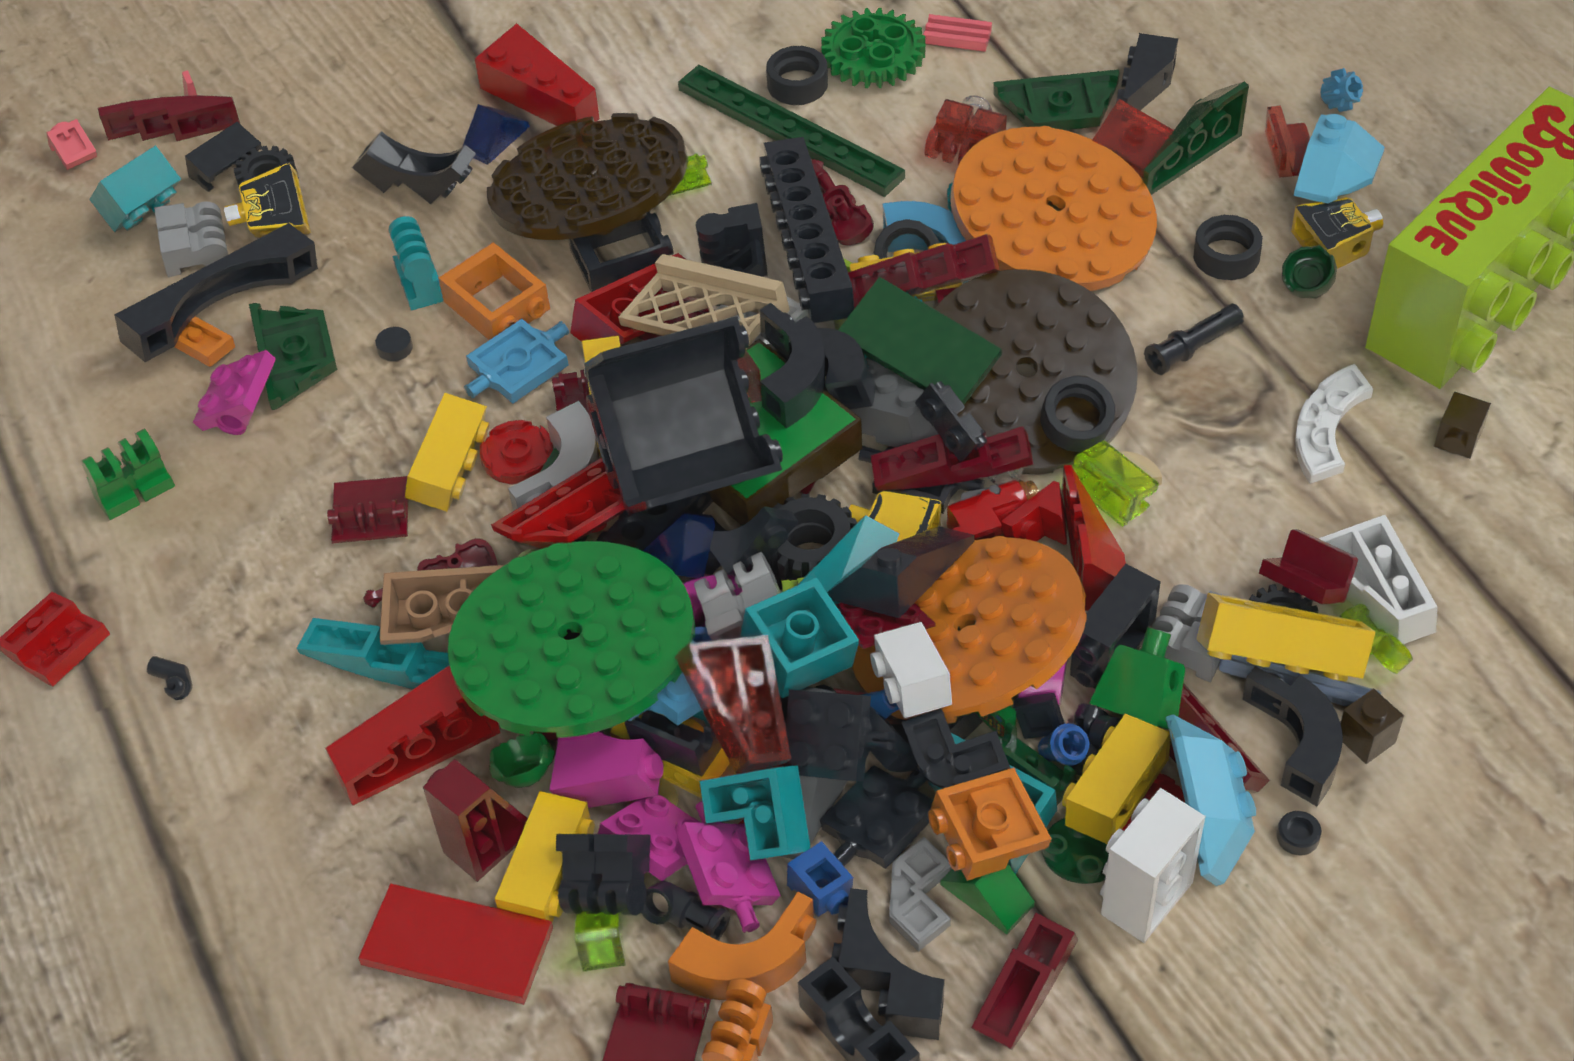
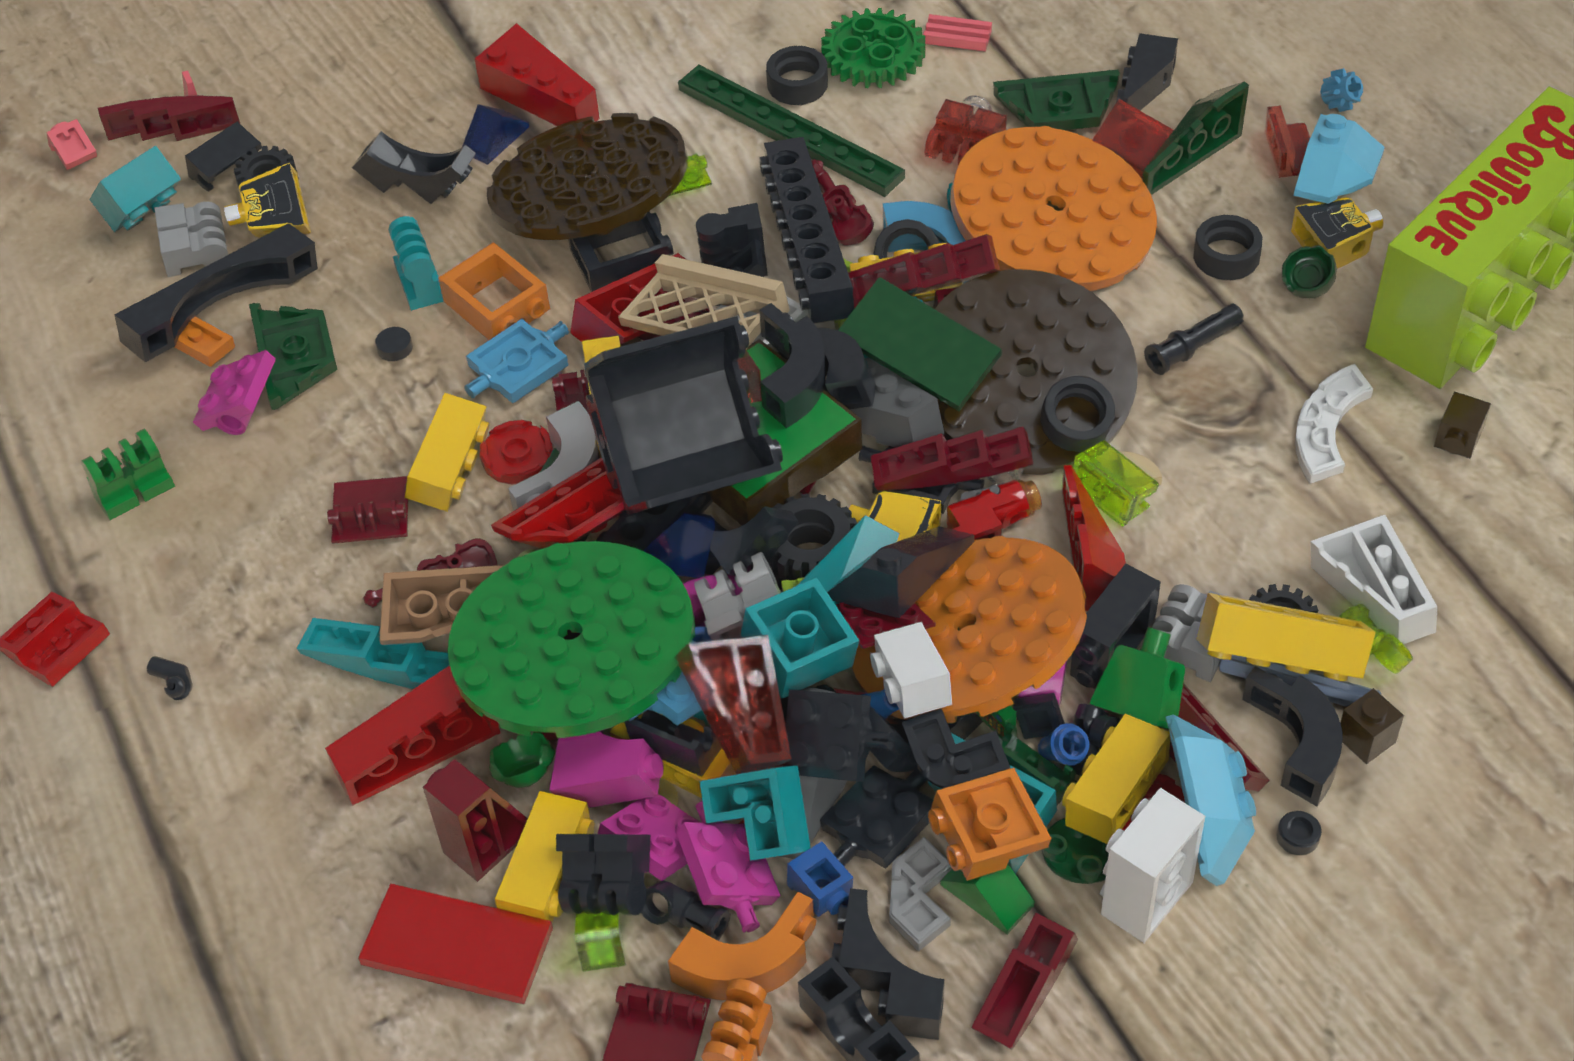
black hinge [915,381,988,463] -> none
red slope [1001,481,1068,545] -> none
dark red panel [1259,529,1358,605] -> none

